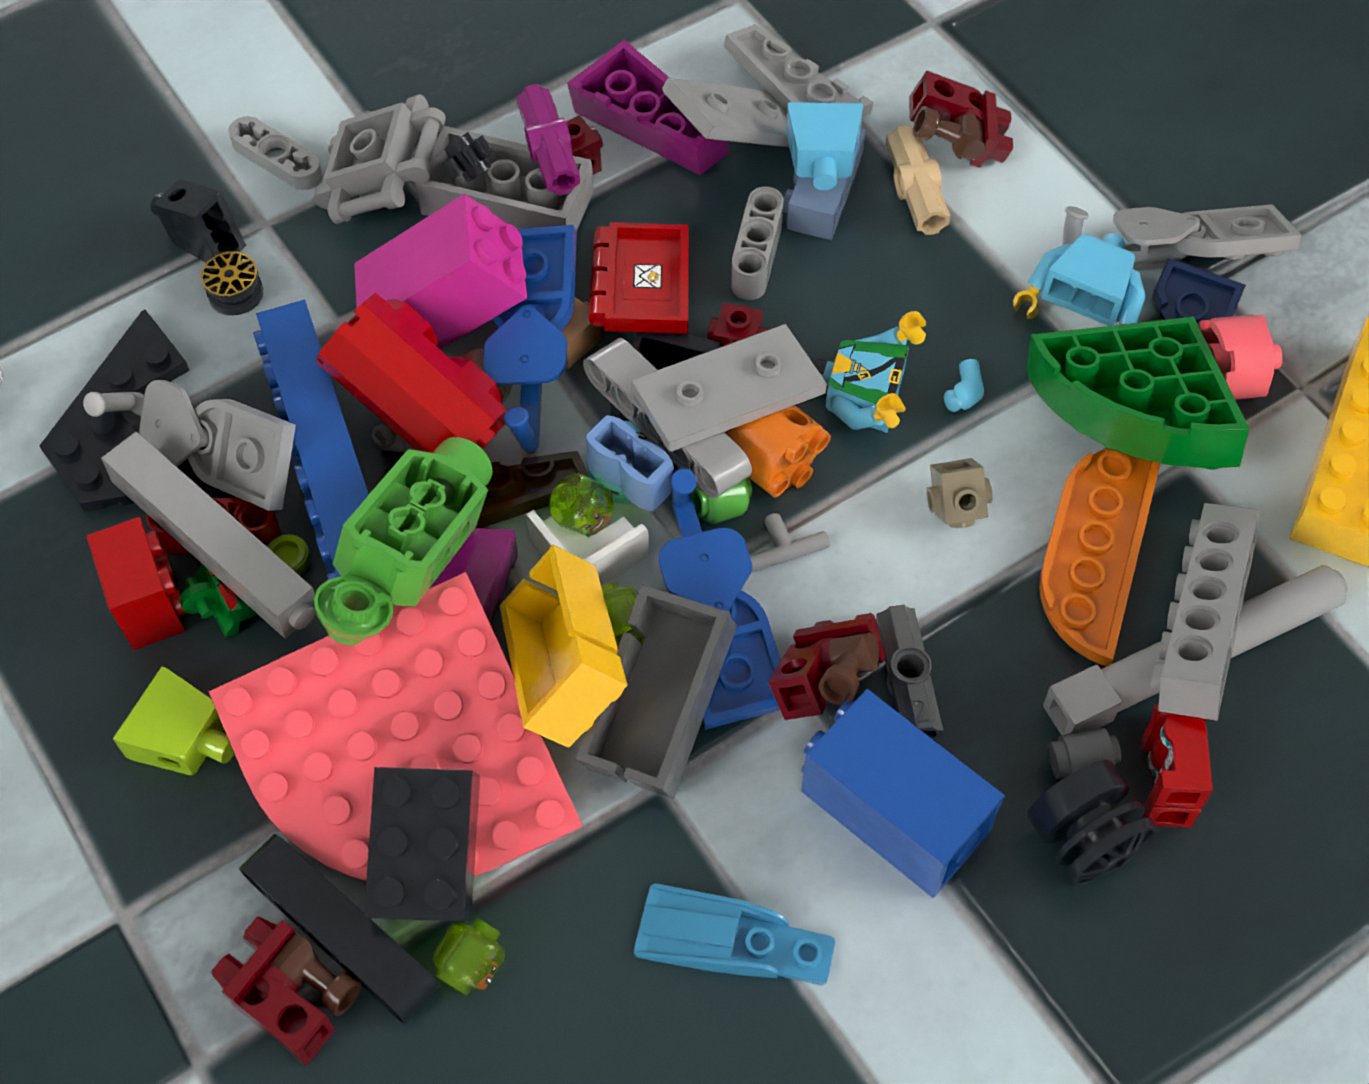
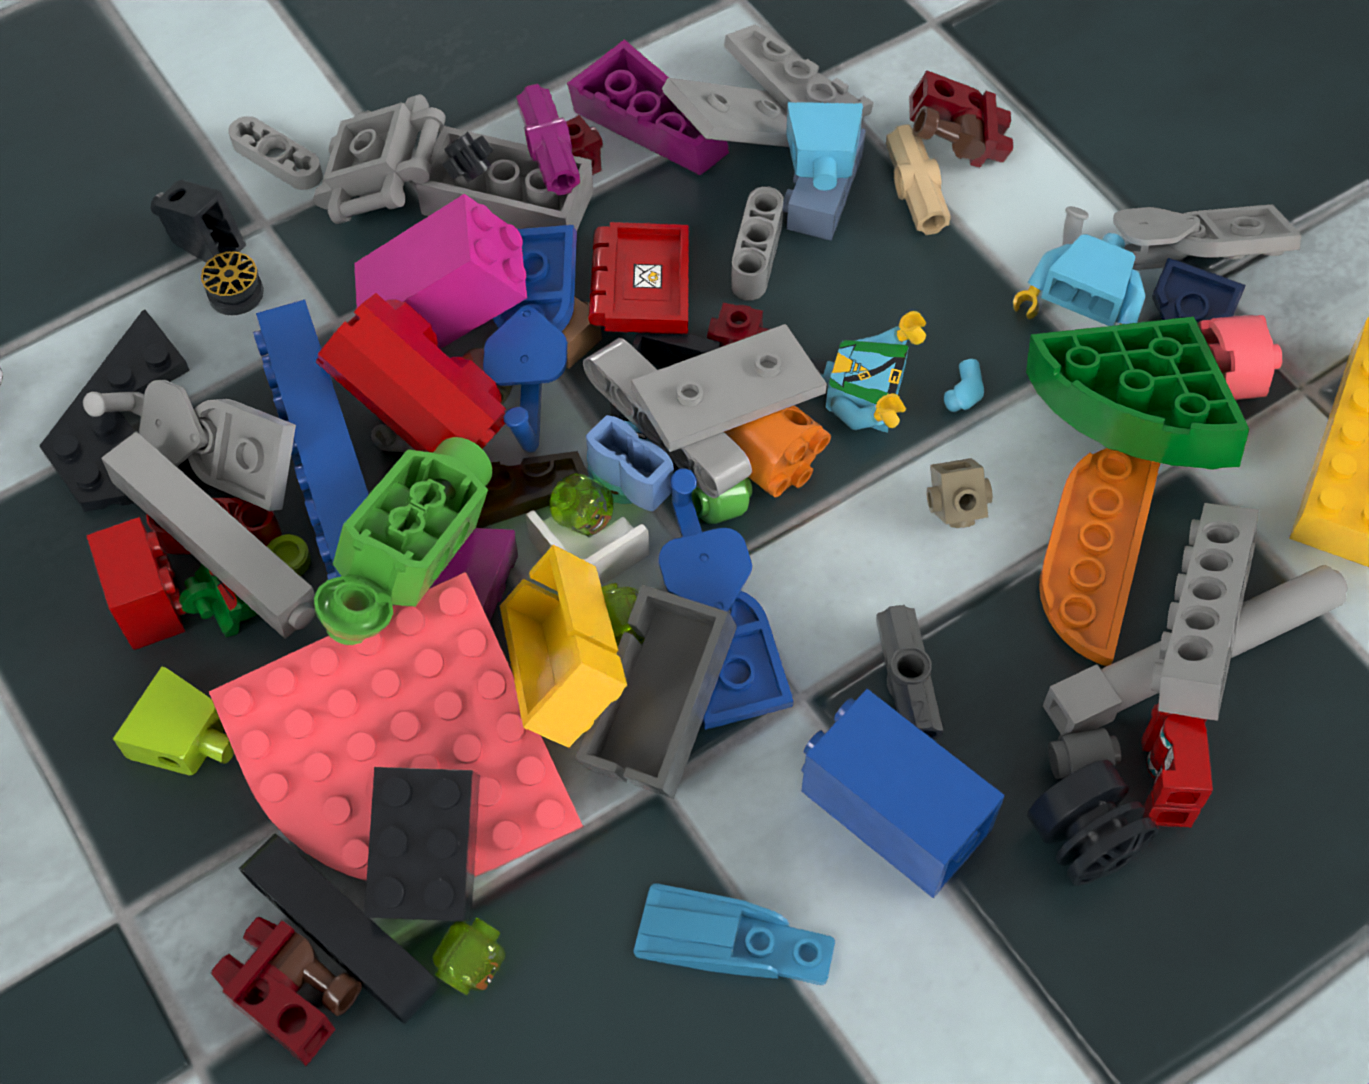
light grey piece [750,513,830,573] -> none
dark red hips [768,613,886,720] -> none

